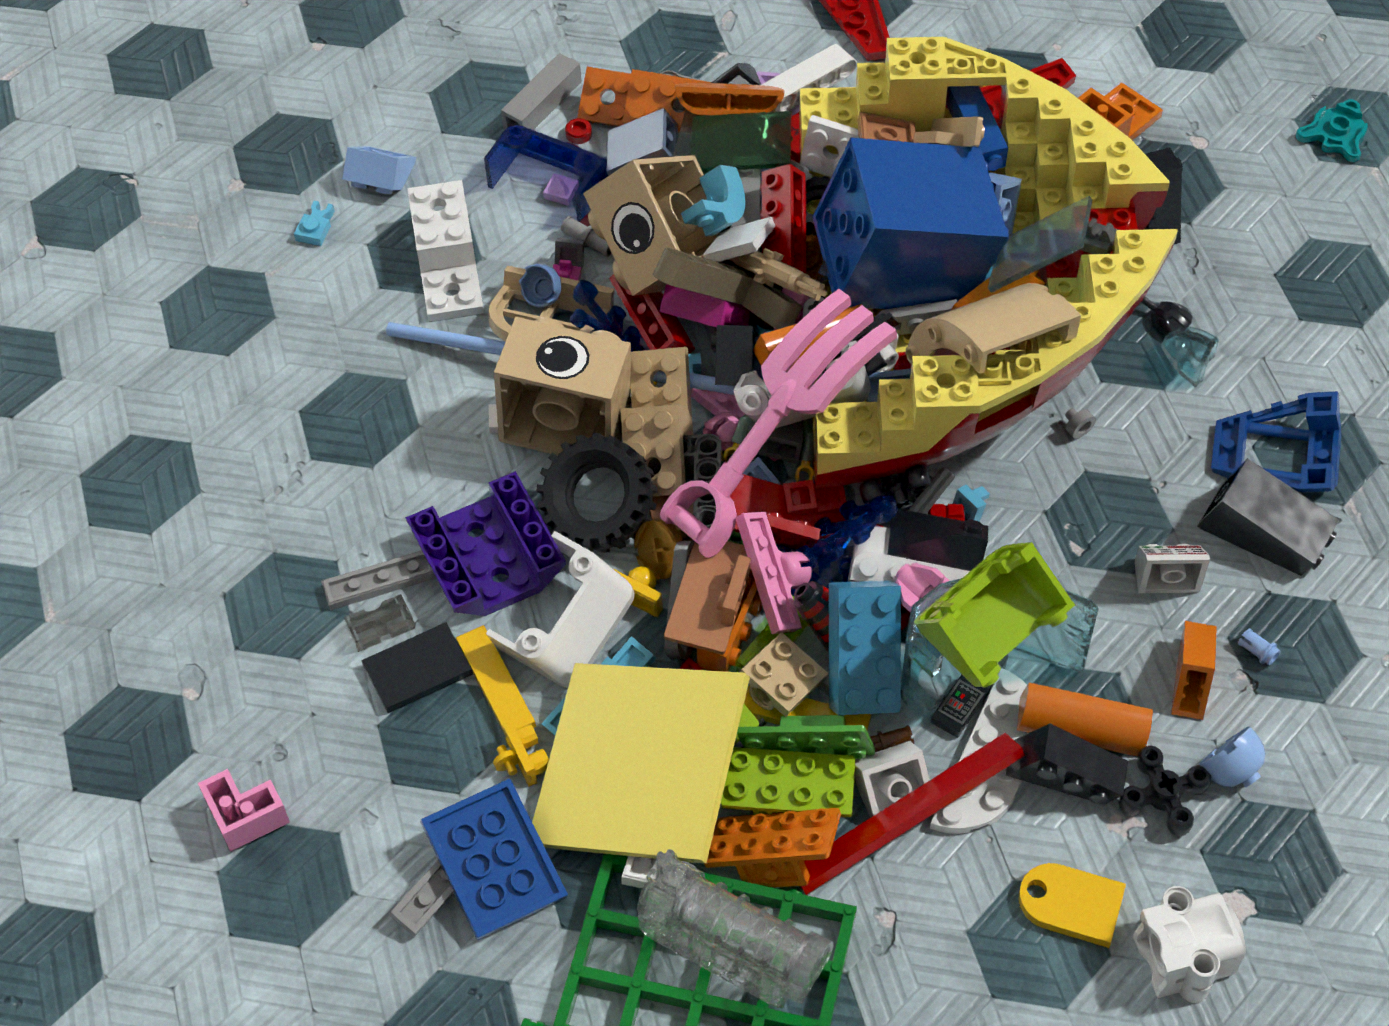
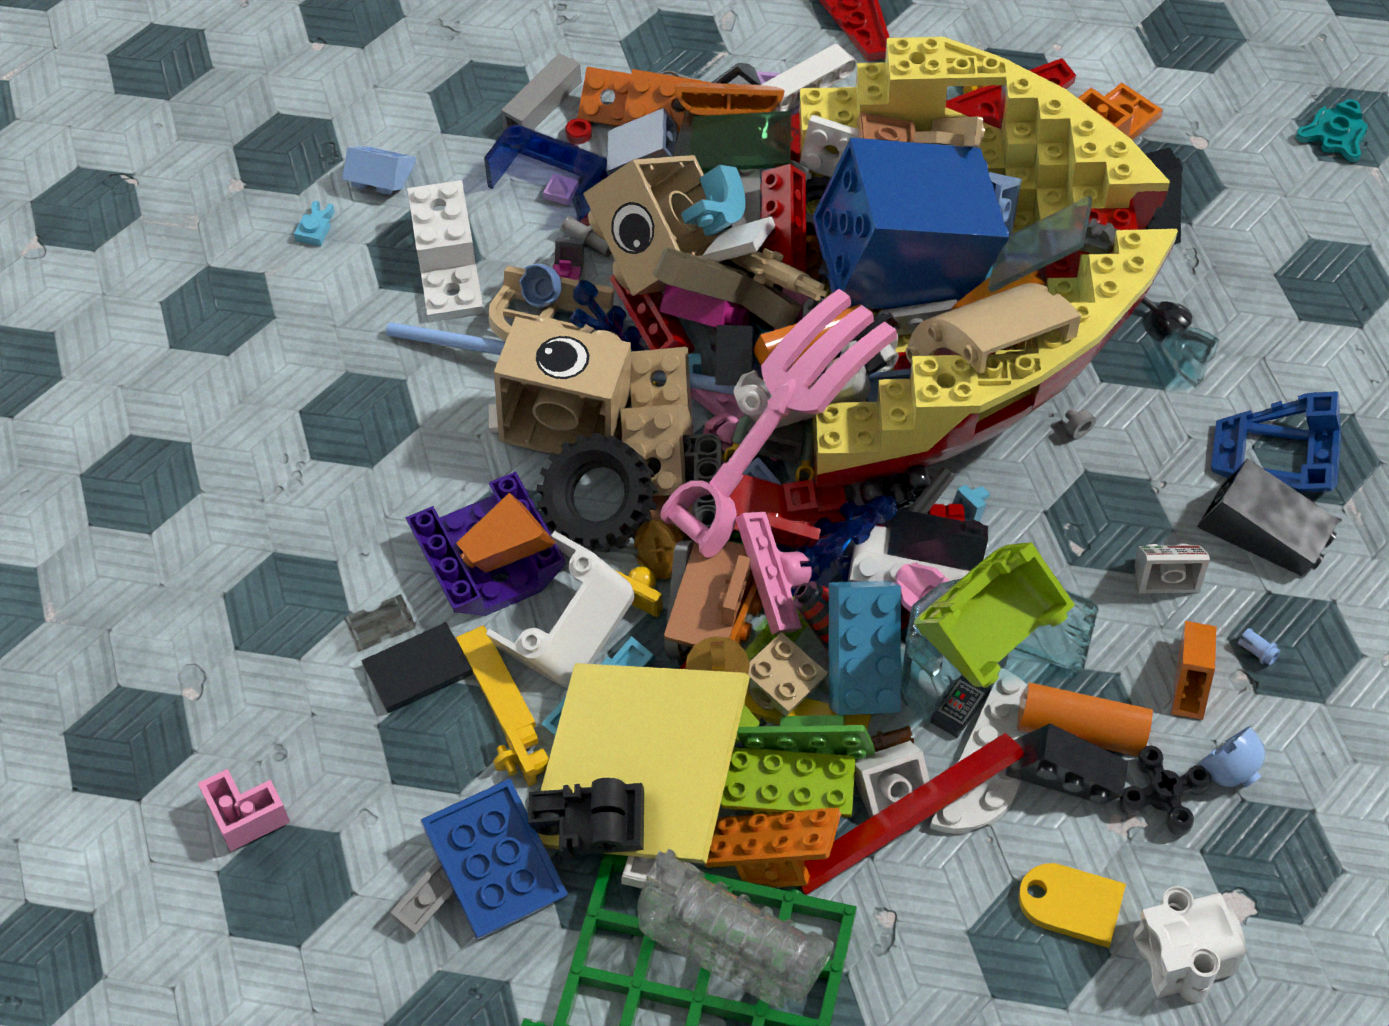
light grey tile [321,550,436,611] -> none
blue brick [946,86,1008,171] -> none
none -> orange slope [456,493,555,573]
none -> black plate [528,778,644,860]
none -> pearl gold tile [686,636,750,675]

